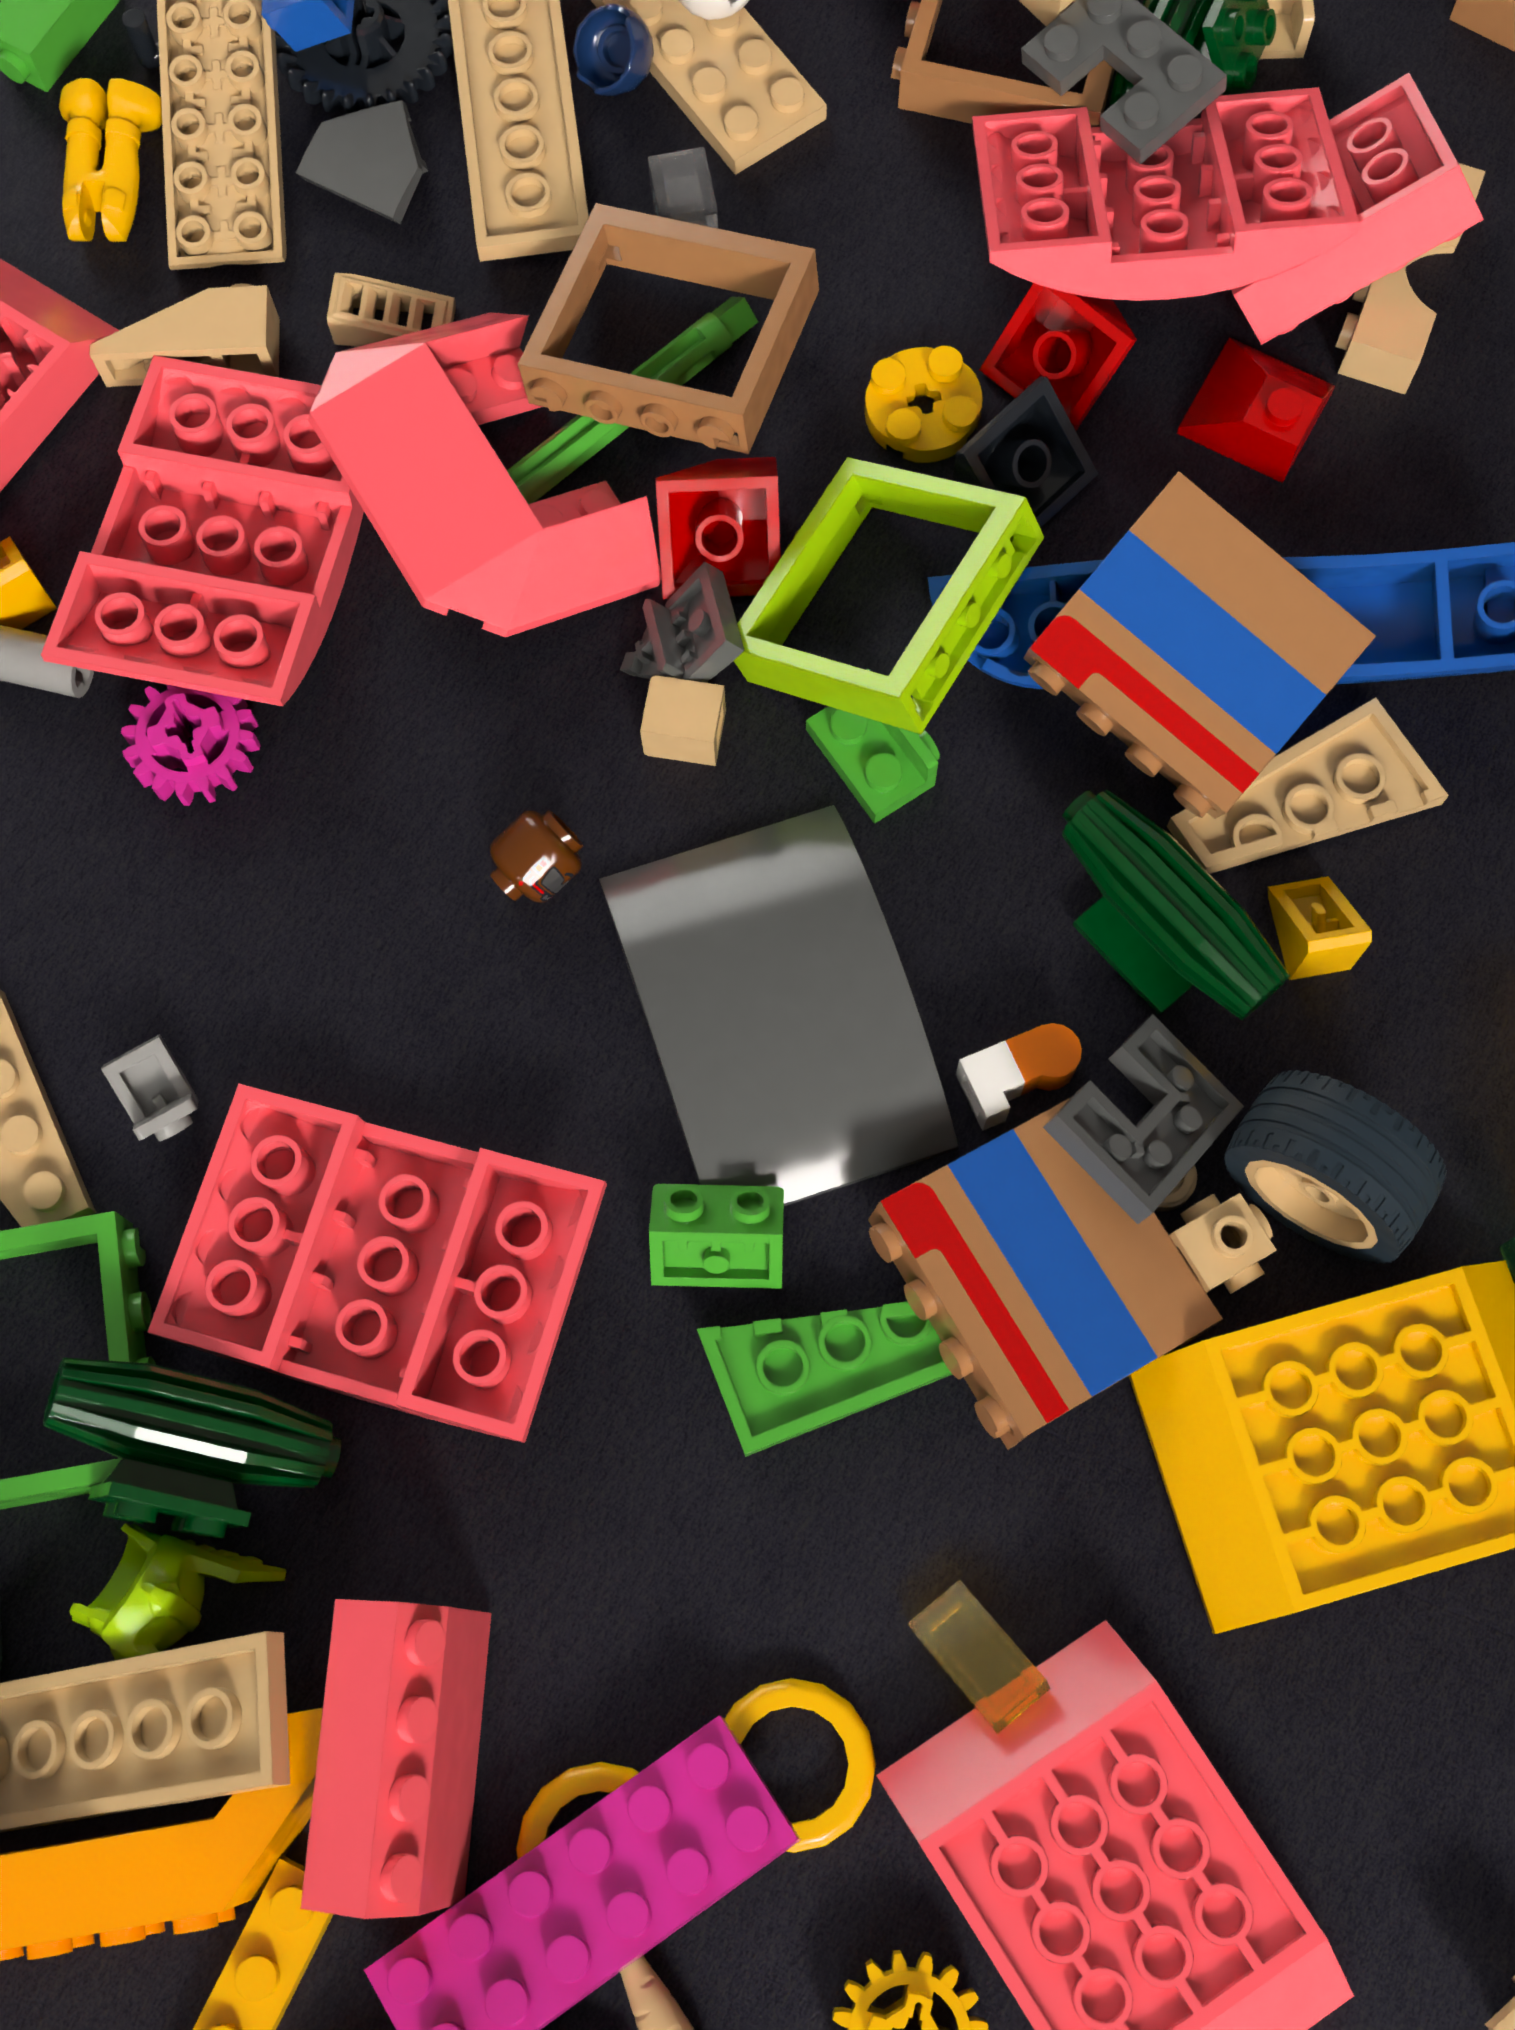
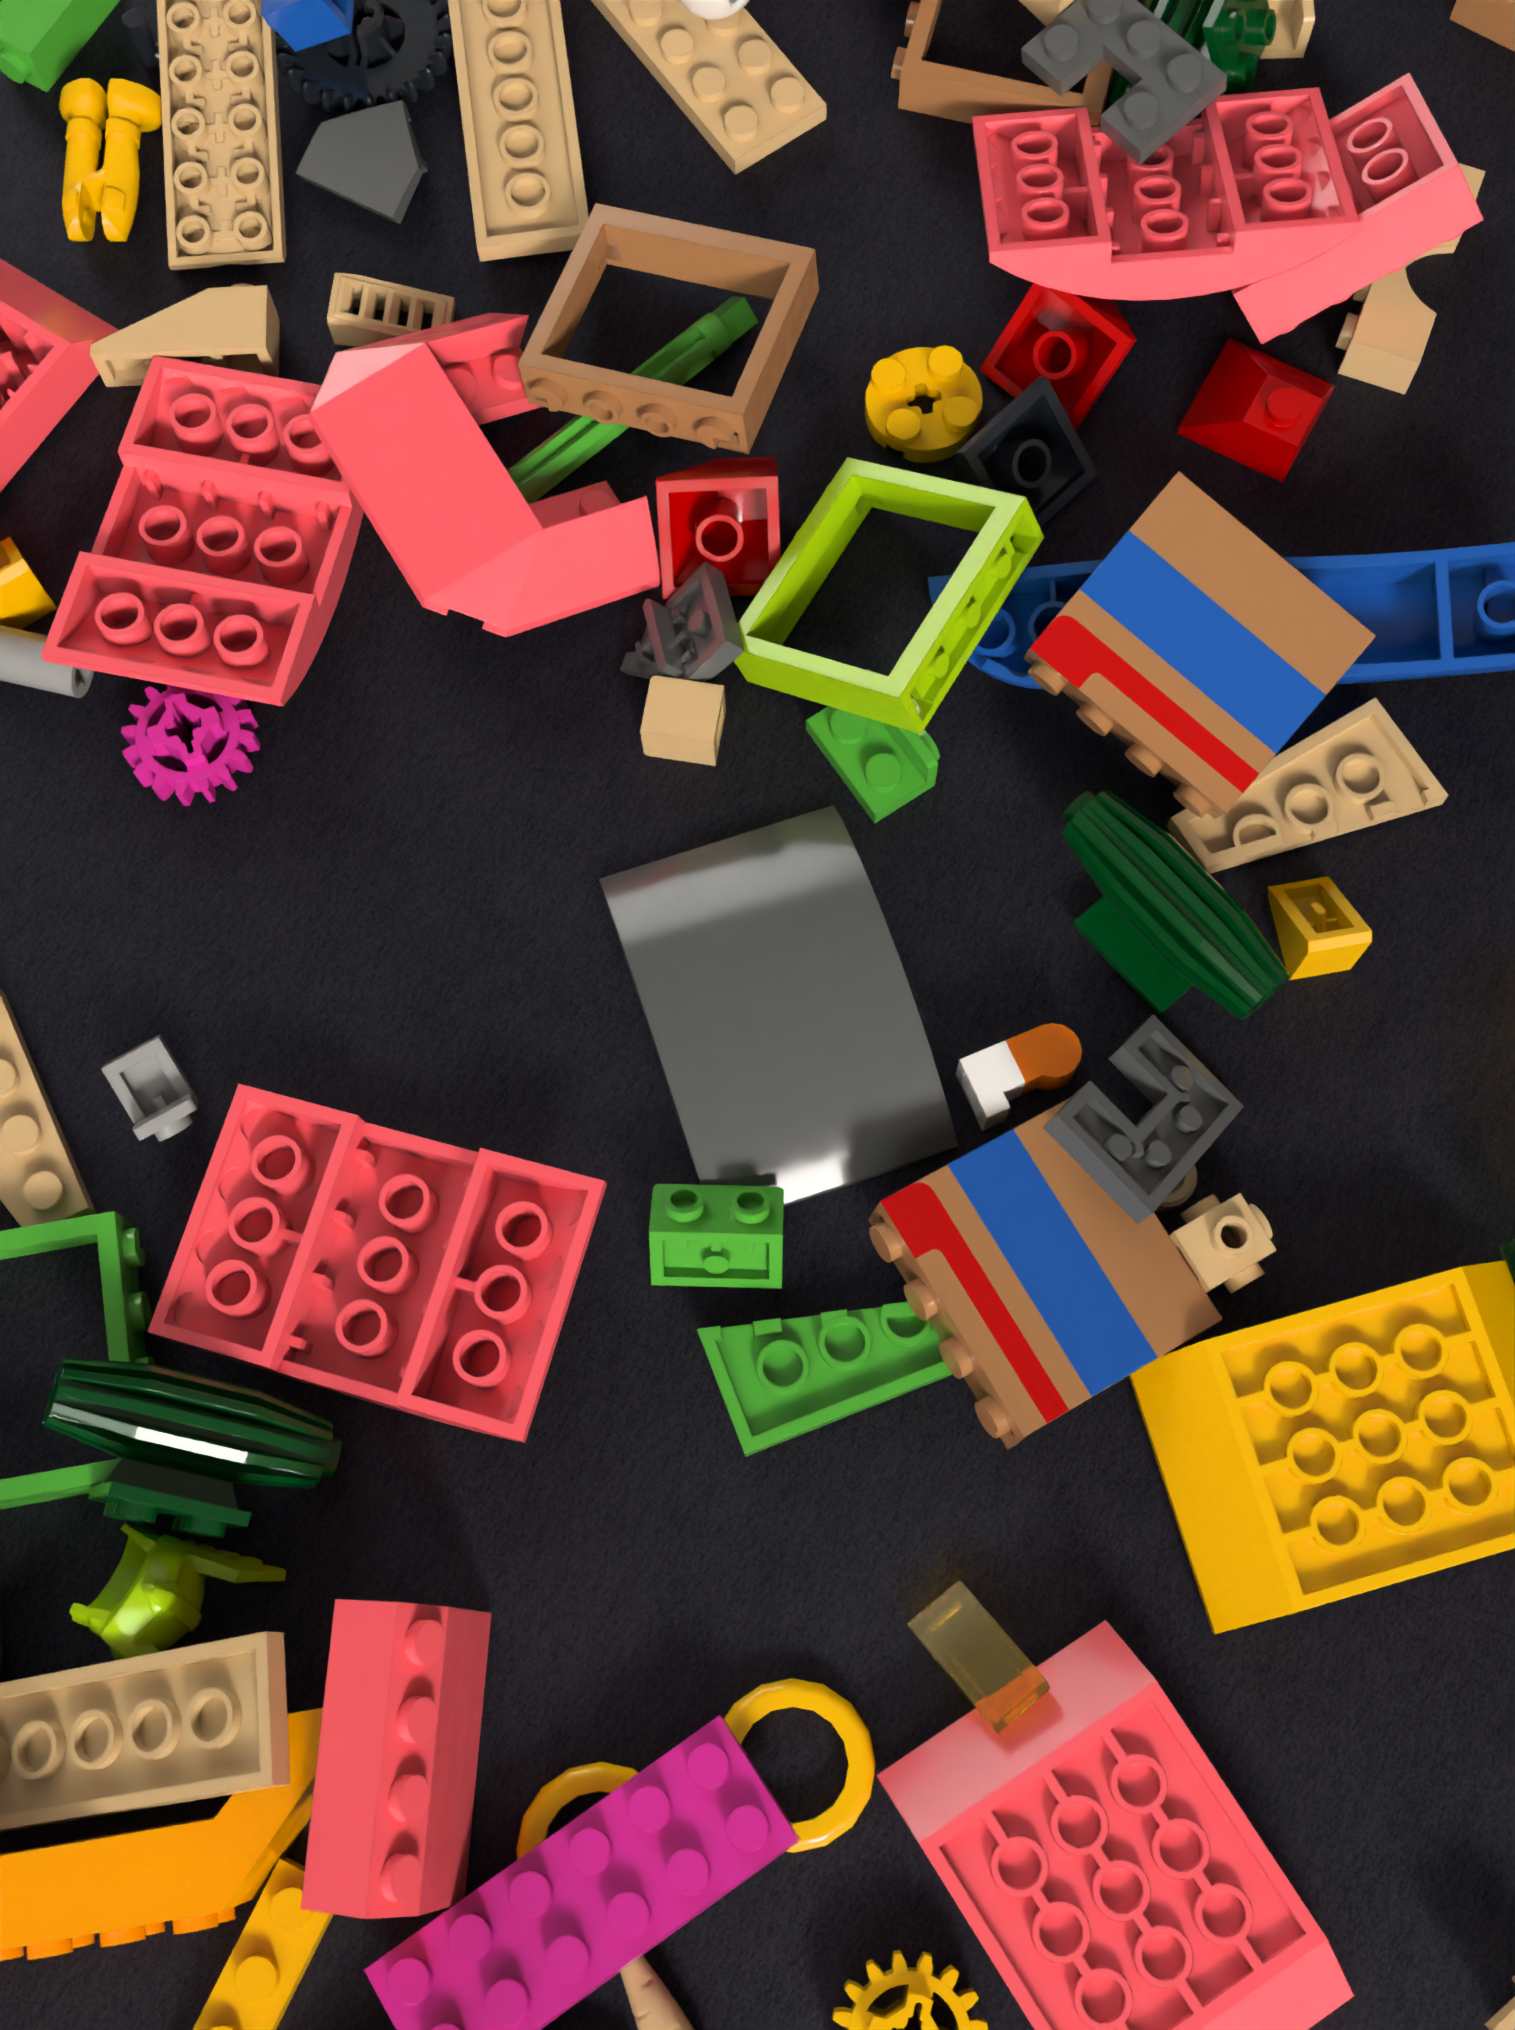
reddish brown head [490,810,583,903] -> none
dark blue hair [573,3,654,96] -> none
clear brick [648,147,718,228] -> none
black wheel [1224,1070,1447,1264] -> none

